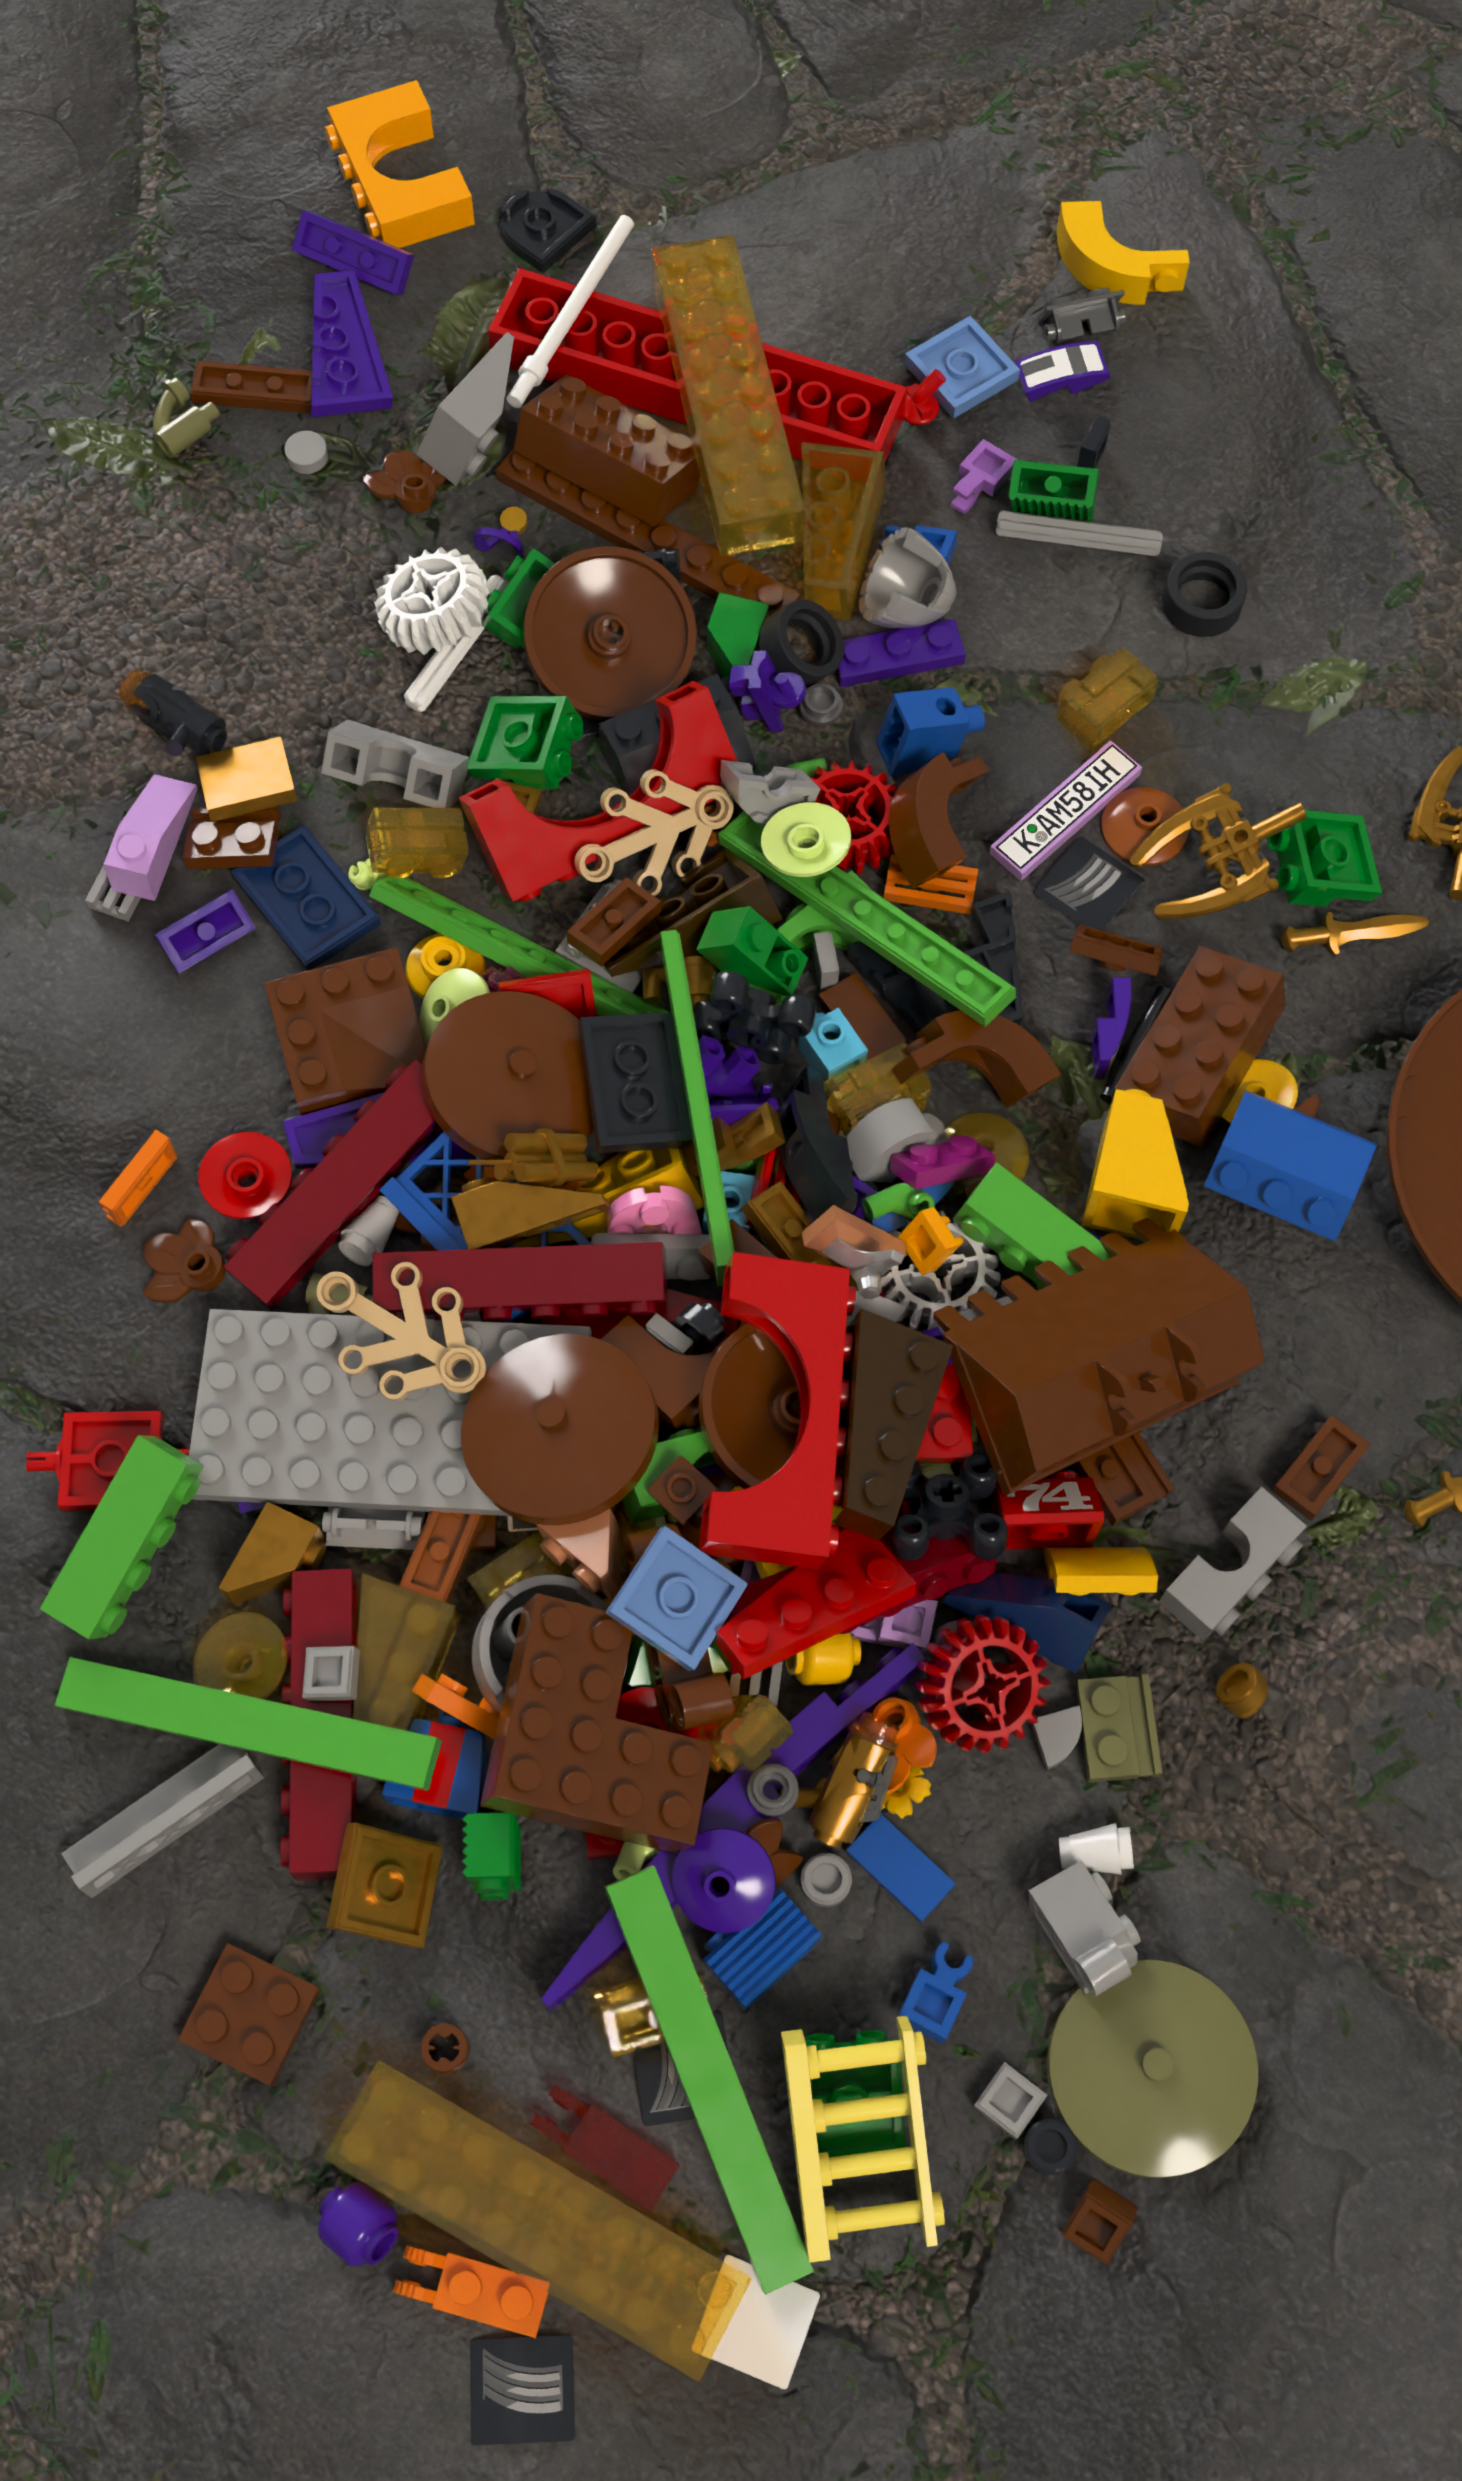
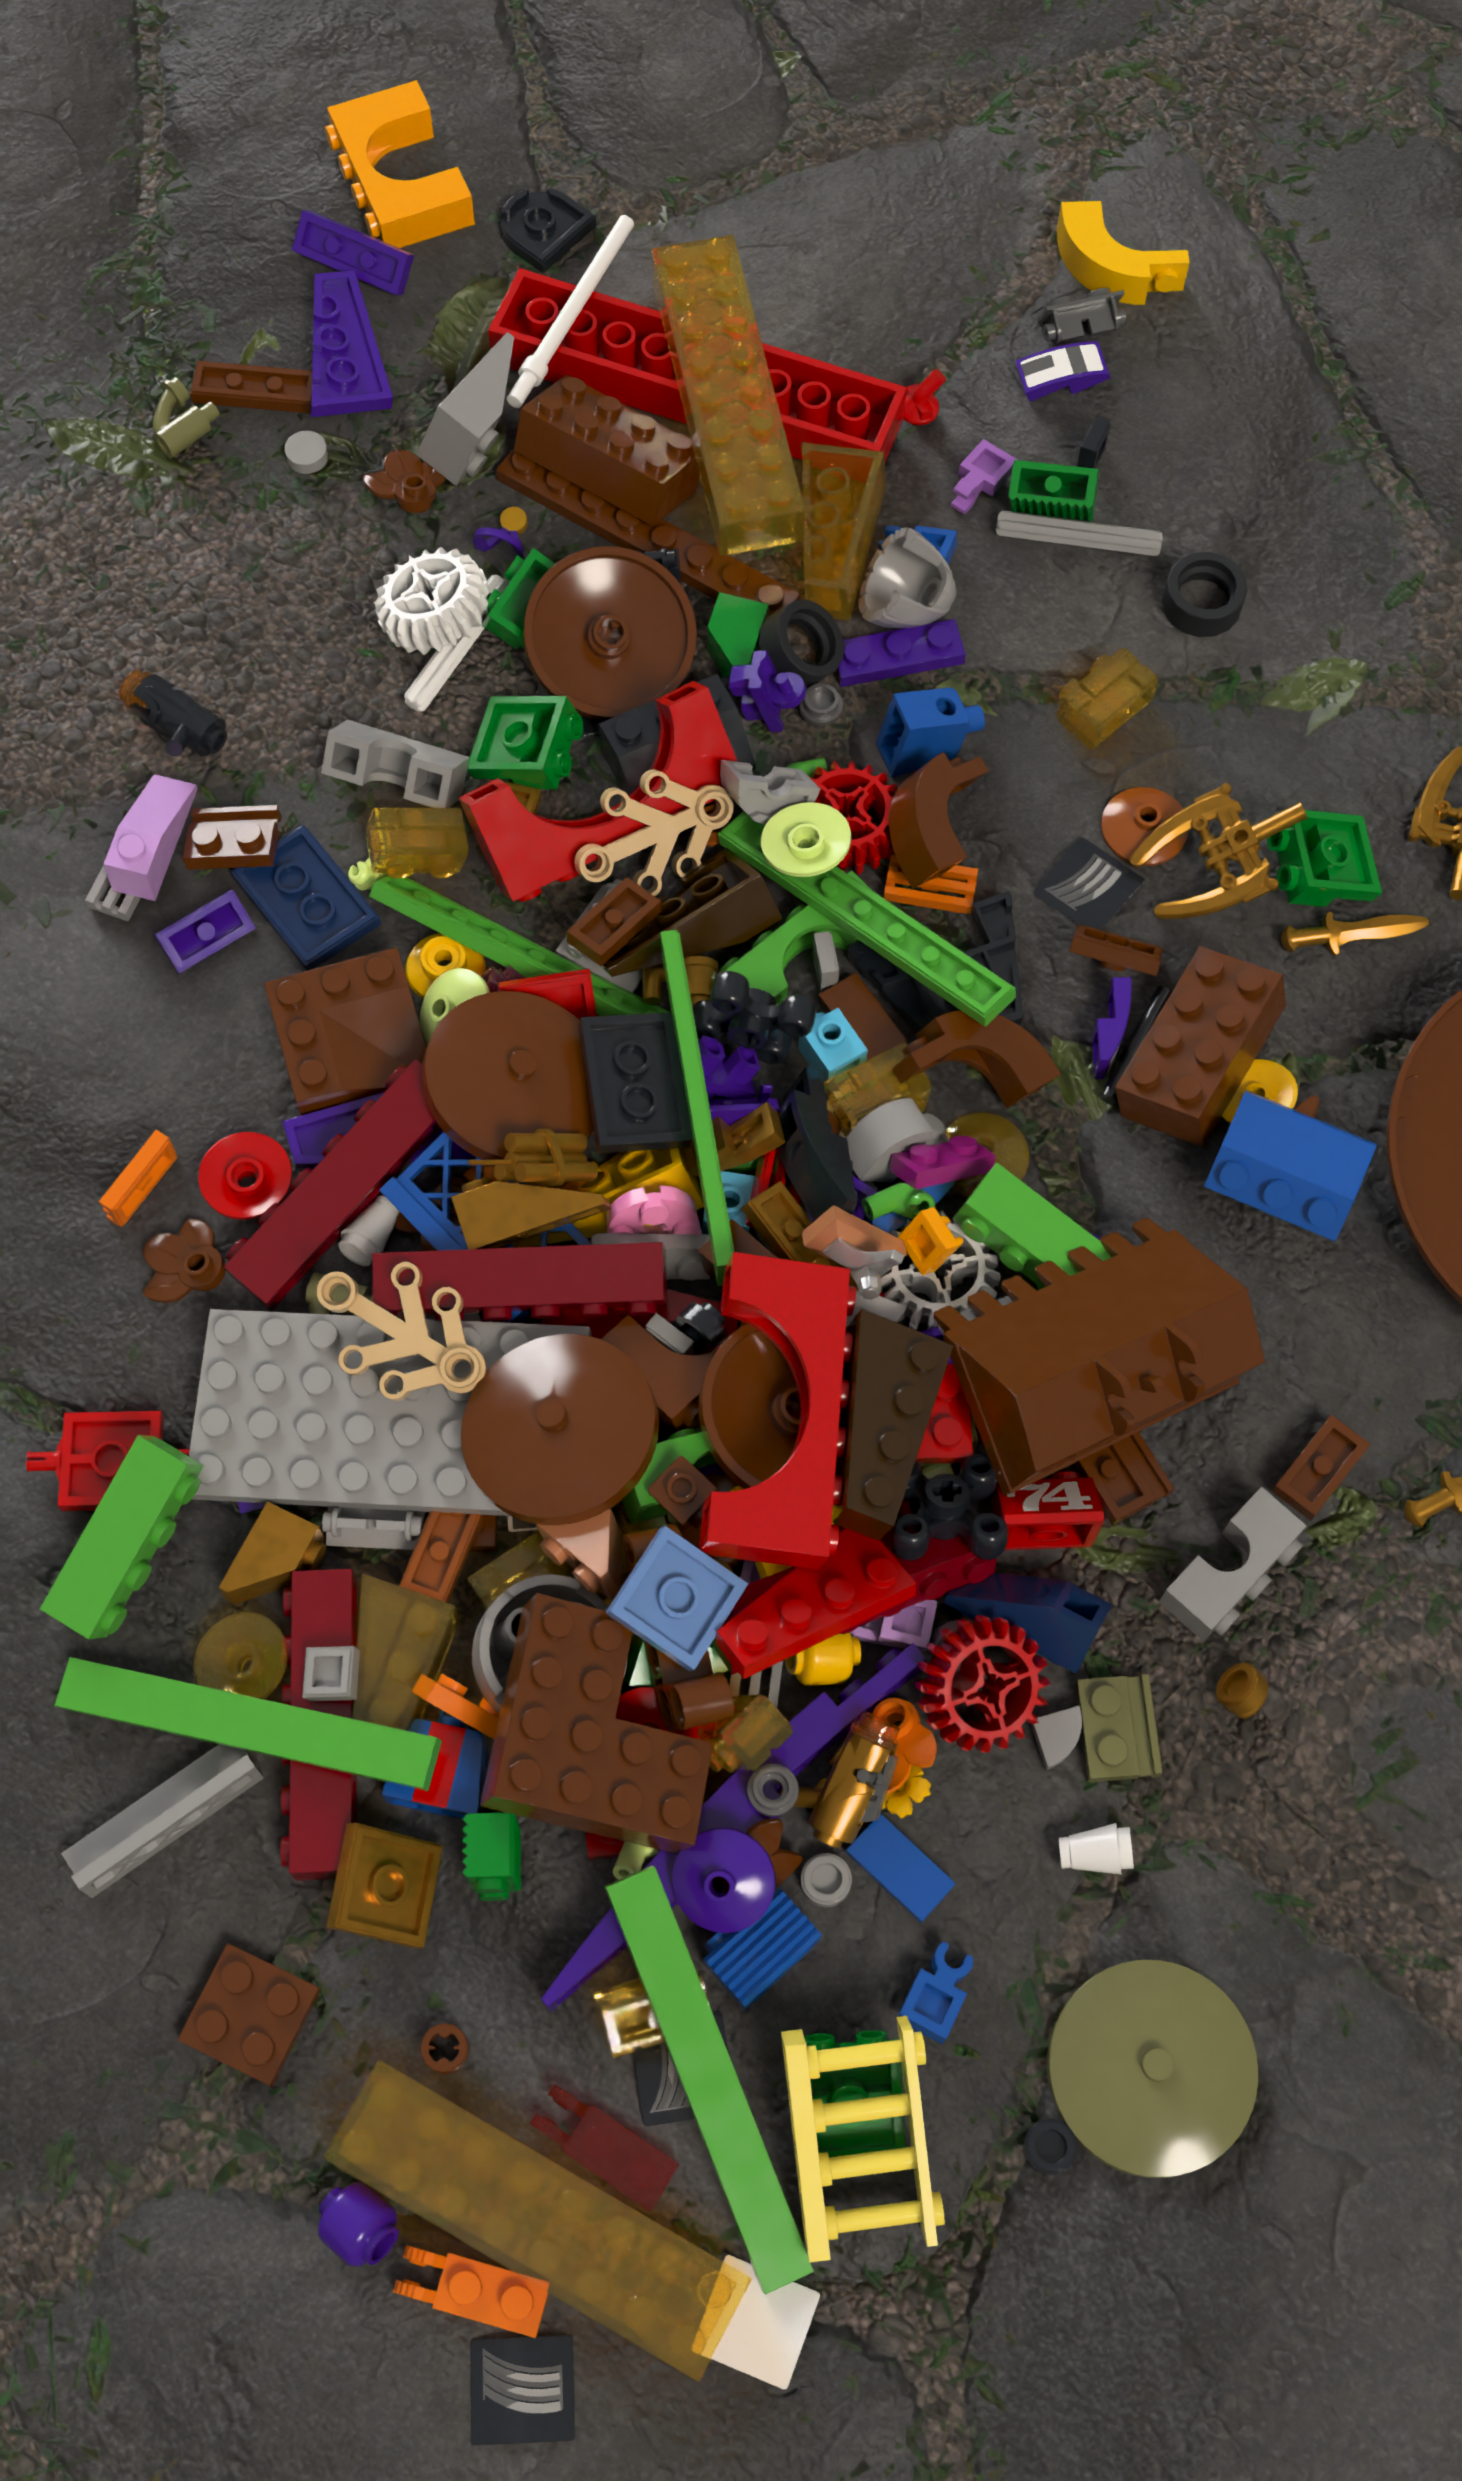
tile [196,737,297,822] -> none
green slope [696,906,808,996] -> none
medium blue plate [904,315,1020,419] -> none
light grey tile [973,2062,1047,2140] -> none
tile [989,740,1142,881] -> none
light grey hinge [1028,1860,1141,1997] -> none
yellow slope [1044,1547,1158,1596] -> none
reddish brown slope [1061,2178,1137,2265] -> none
yellow slope [1081,1089,1189,1240] -> none

